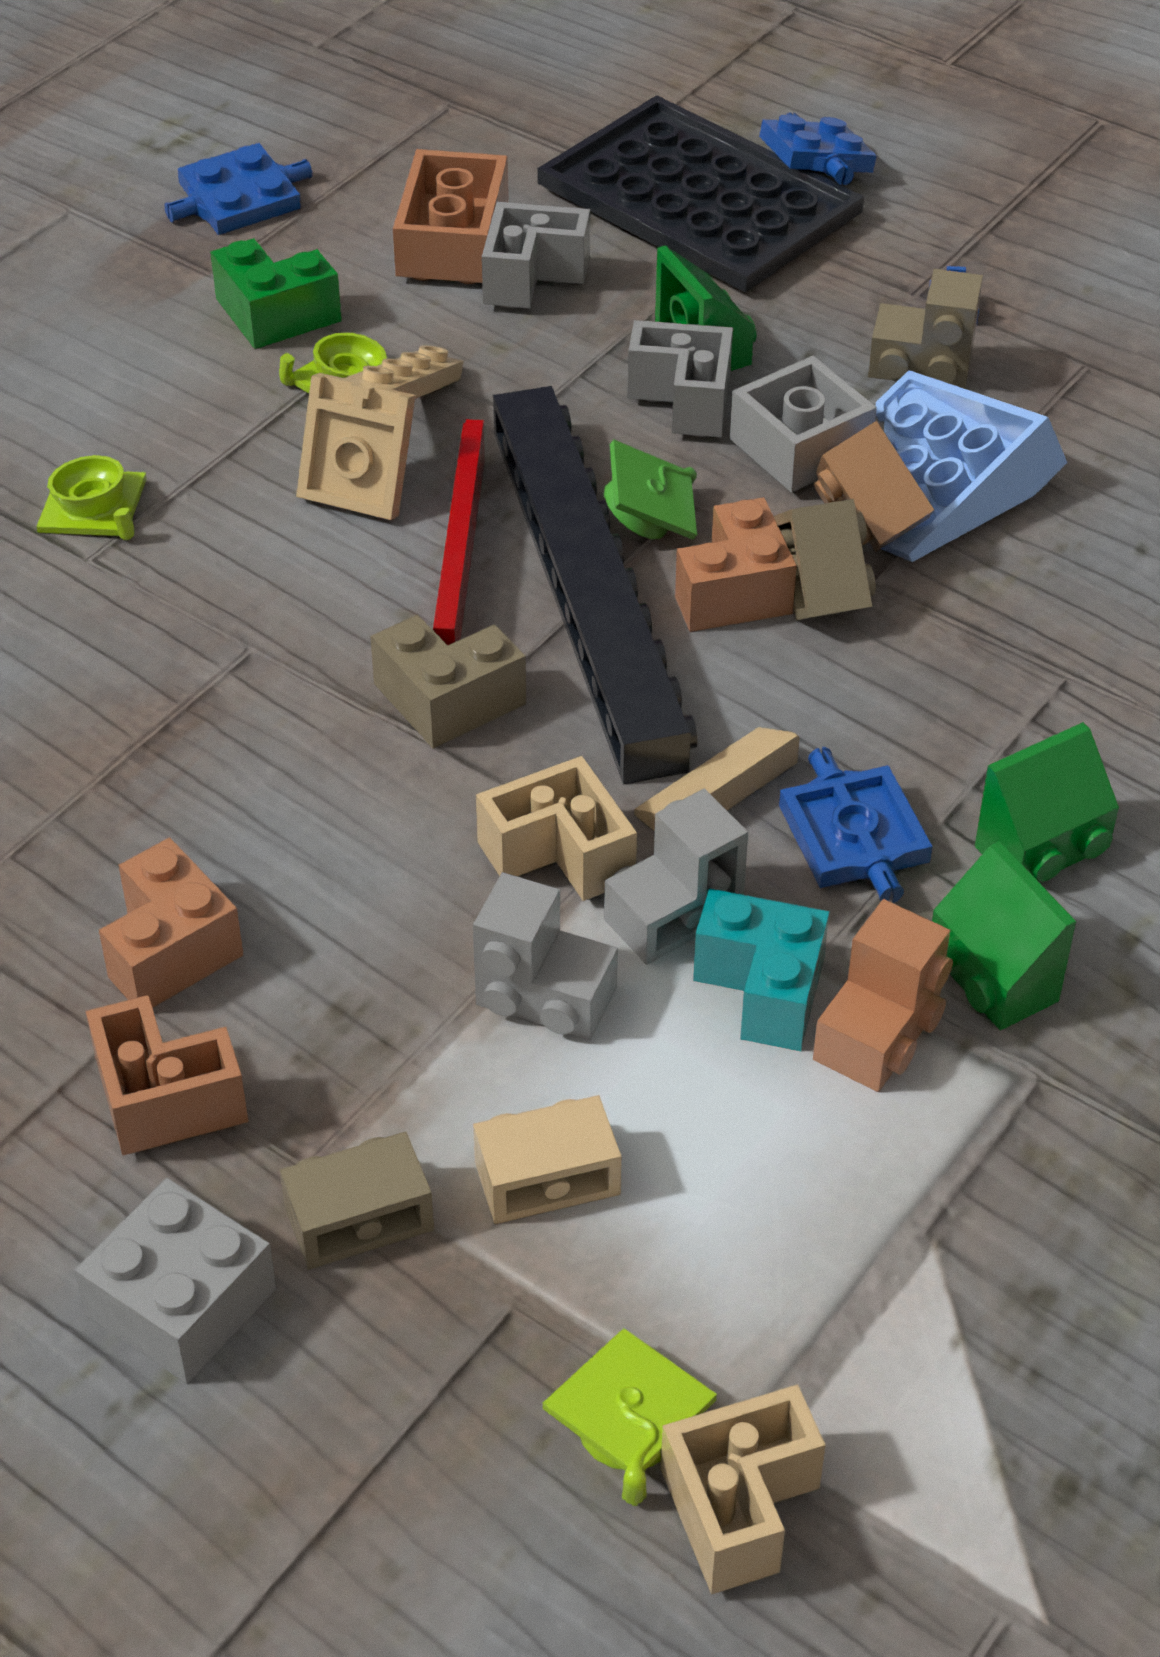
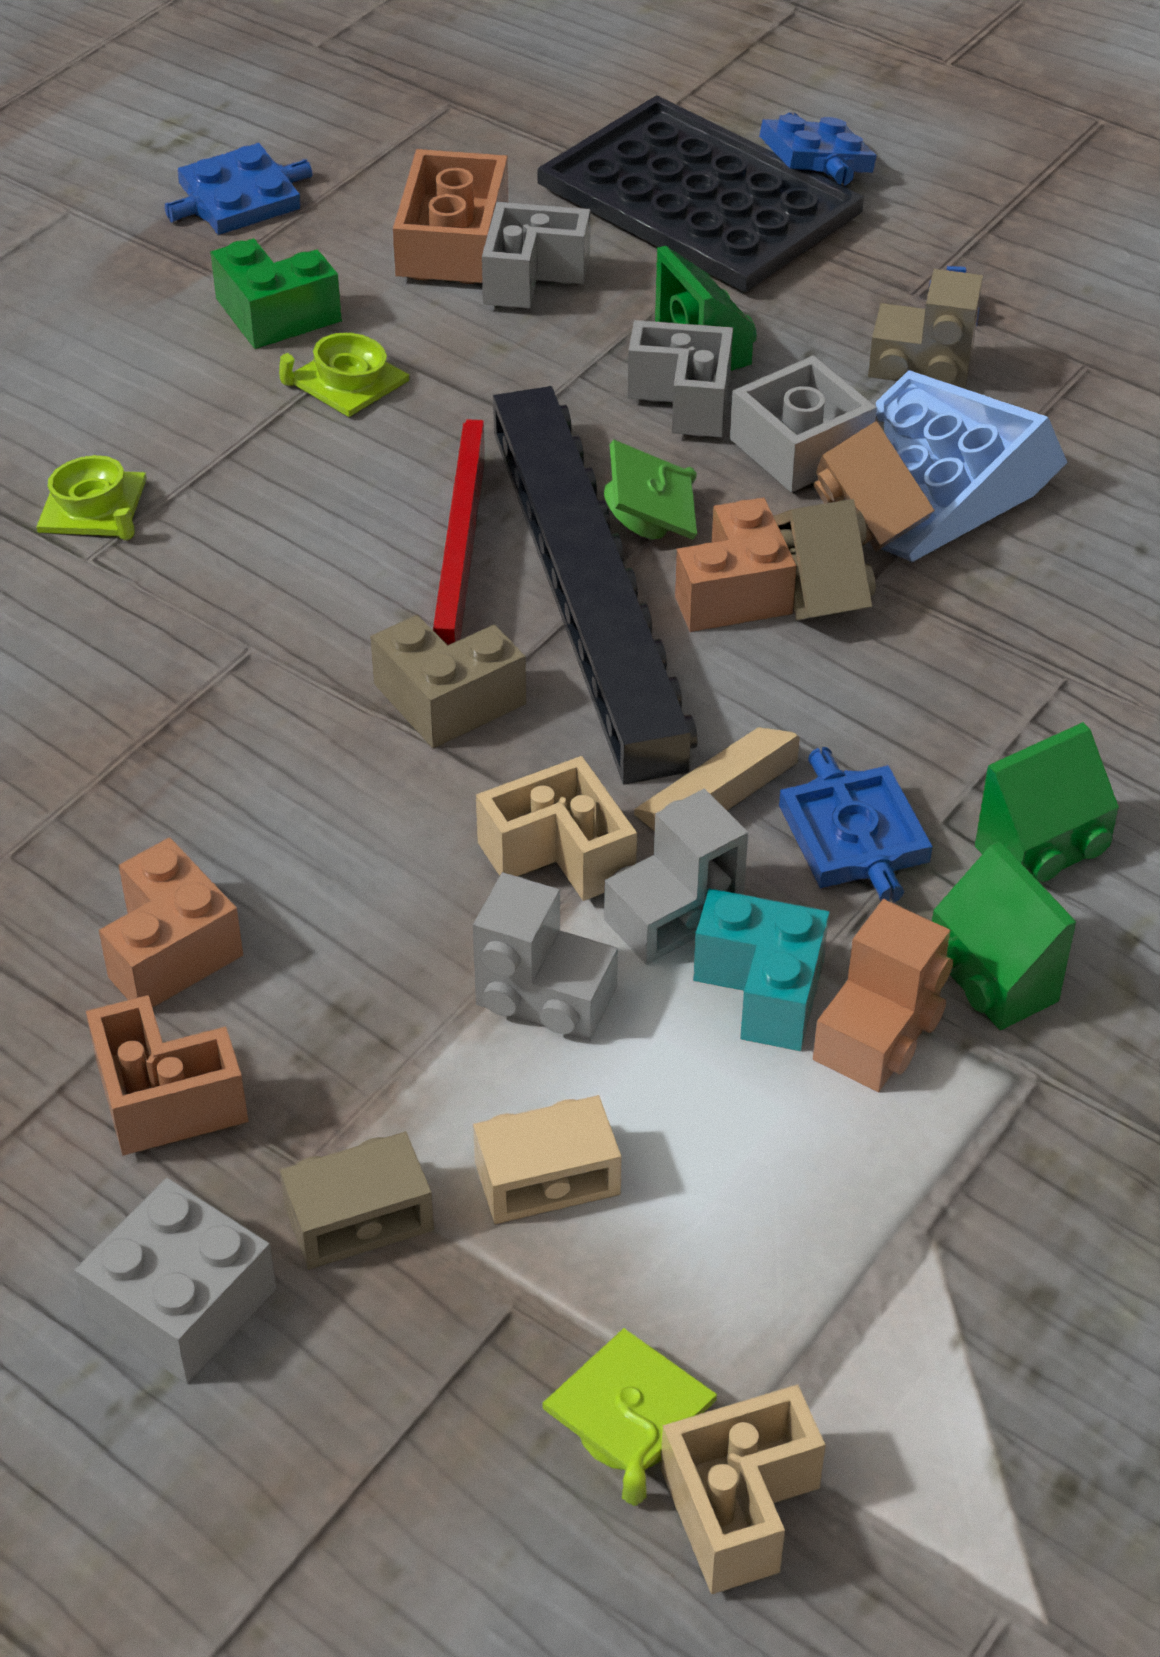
tan bracket [296,345,464,520] -> none

